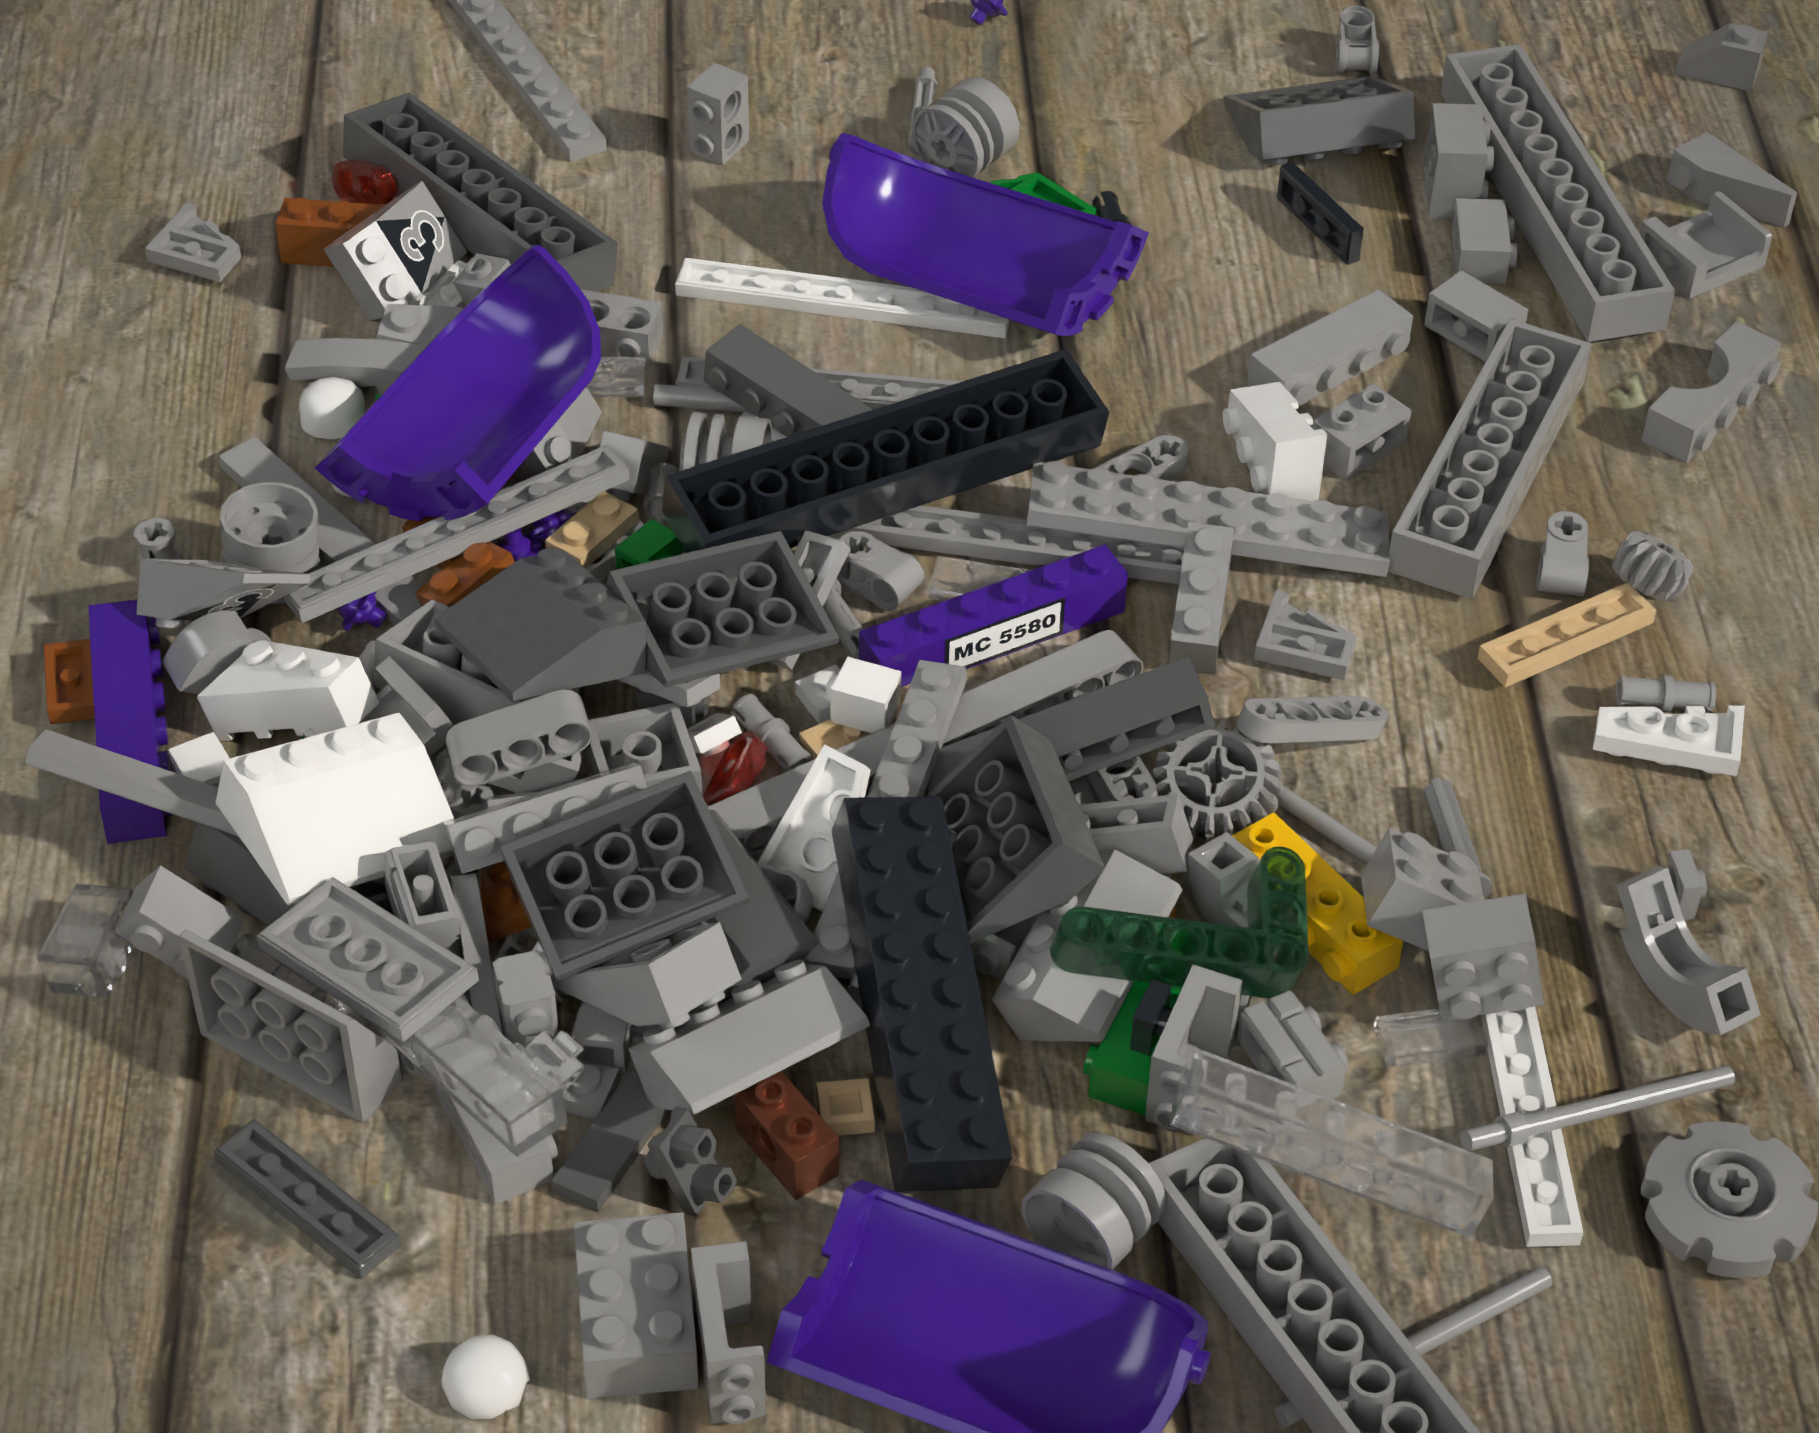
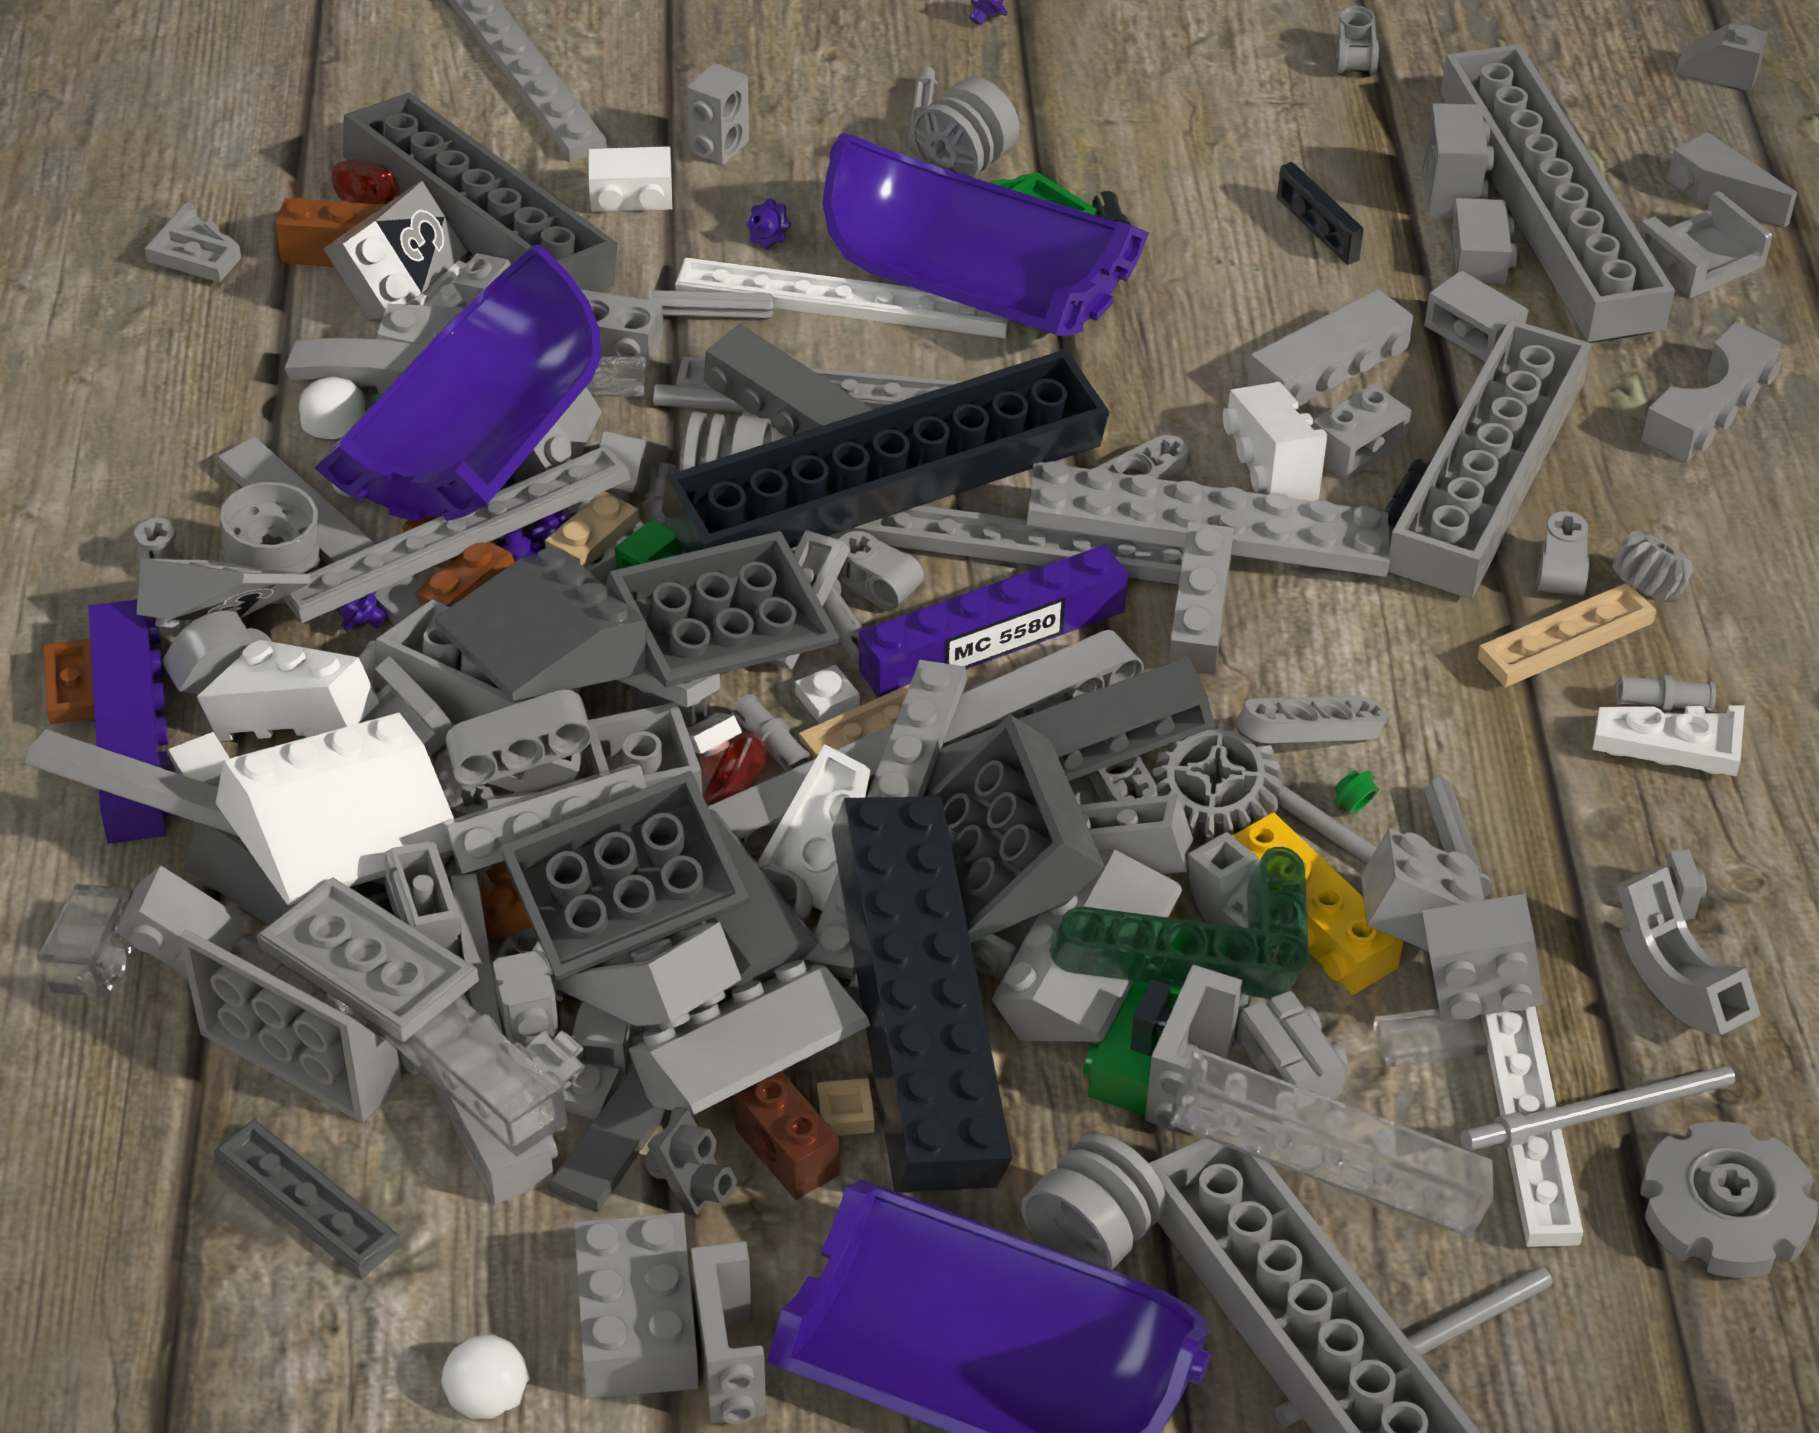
white brick [825,657,901,733] -> none
clear tile [928,556,1027,601] -> none
dark grey slope [1223,76,1415,165] -> none
light grey wing [1254,589,1357,680] -> none
none -> white brick [589,147,672,212]
none -> light grey axle [647,286,773,319]
none -> dark purple plant [746,198,791,249]
none -> green plate [1334,770,1379,814]
none -> black axle [1385,459,1430,526]

